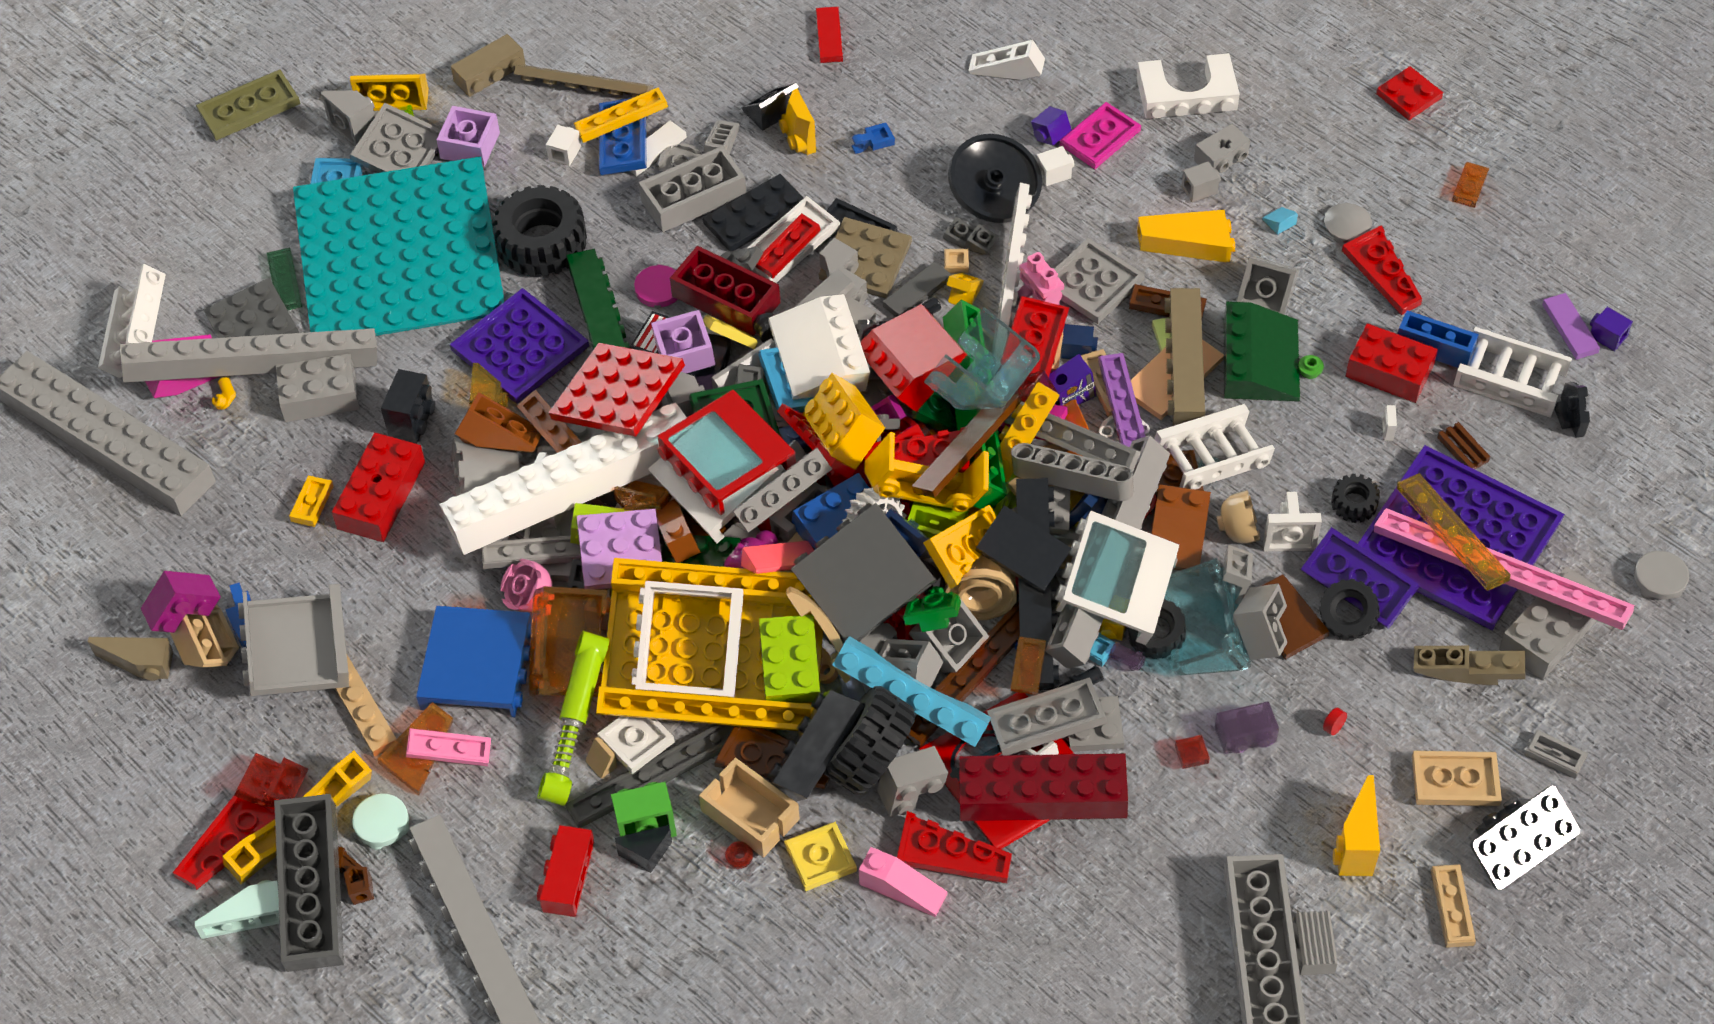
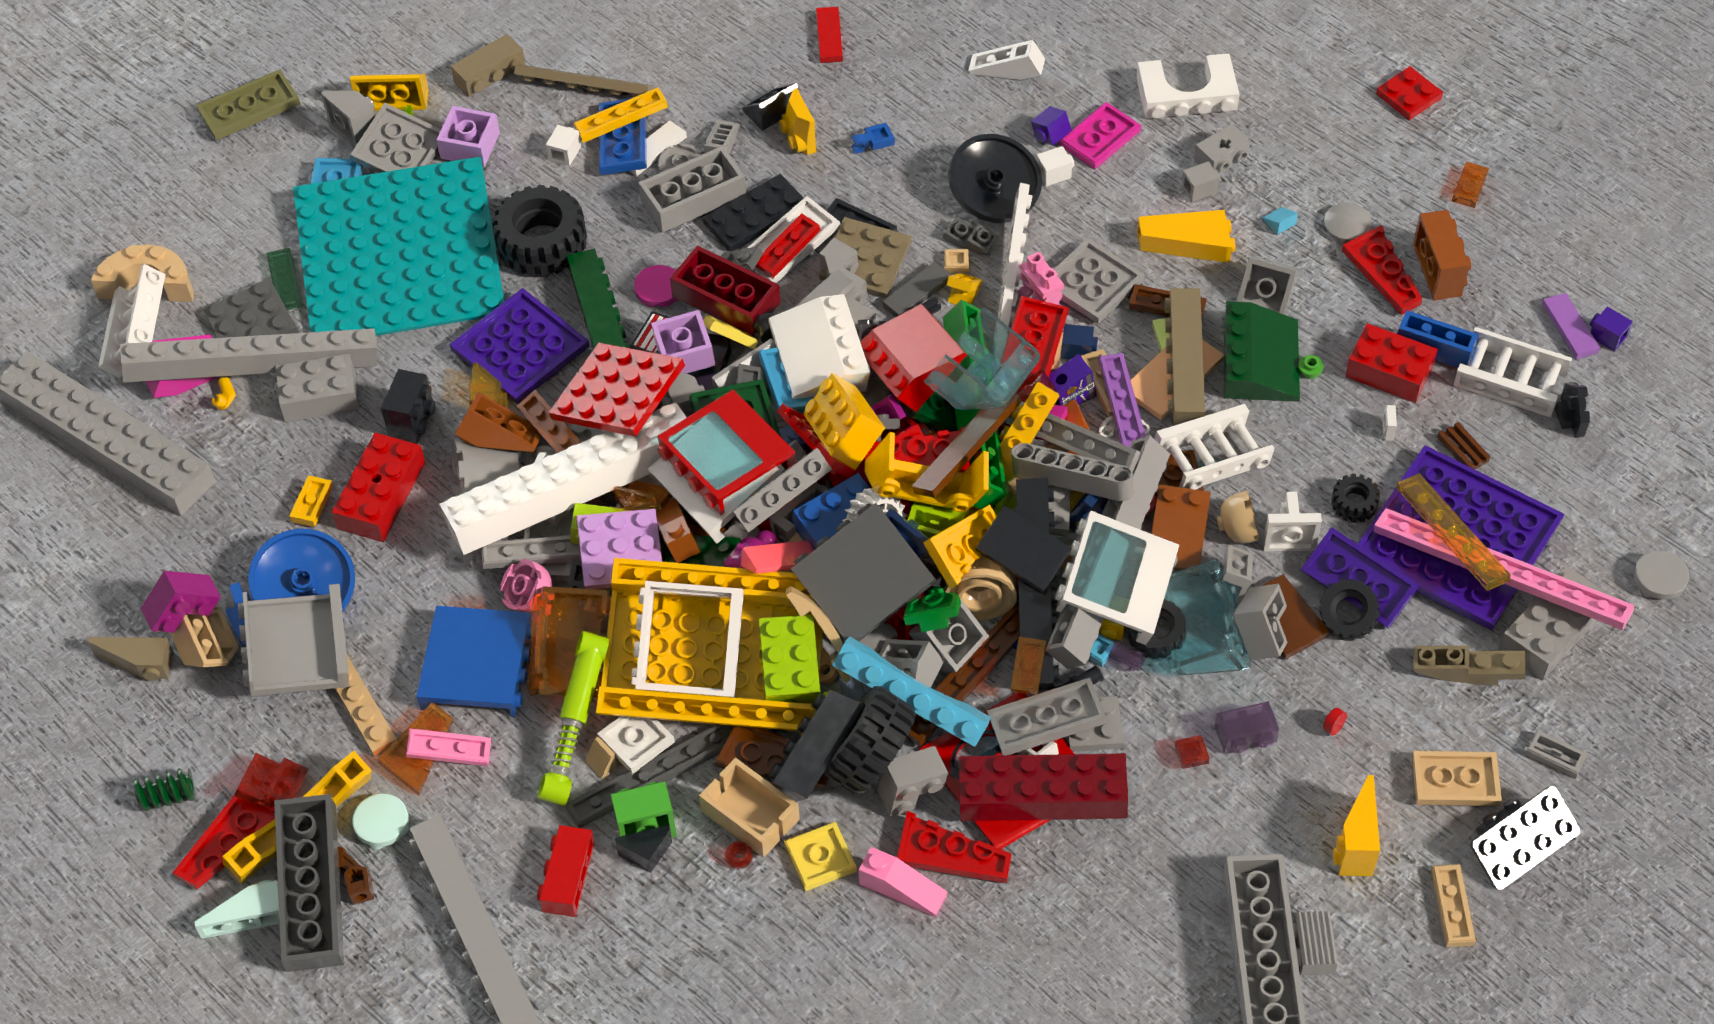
none -> tan brick [91,245,194,302]
none -> dark green piece [134,768,195,811]
none -> blue dish [248,529,355,613]
none -> dark orange brick [1413,210,1471,301]

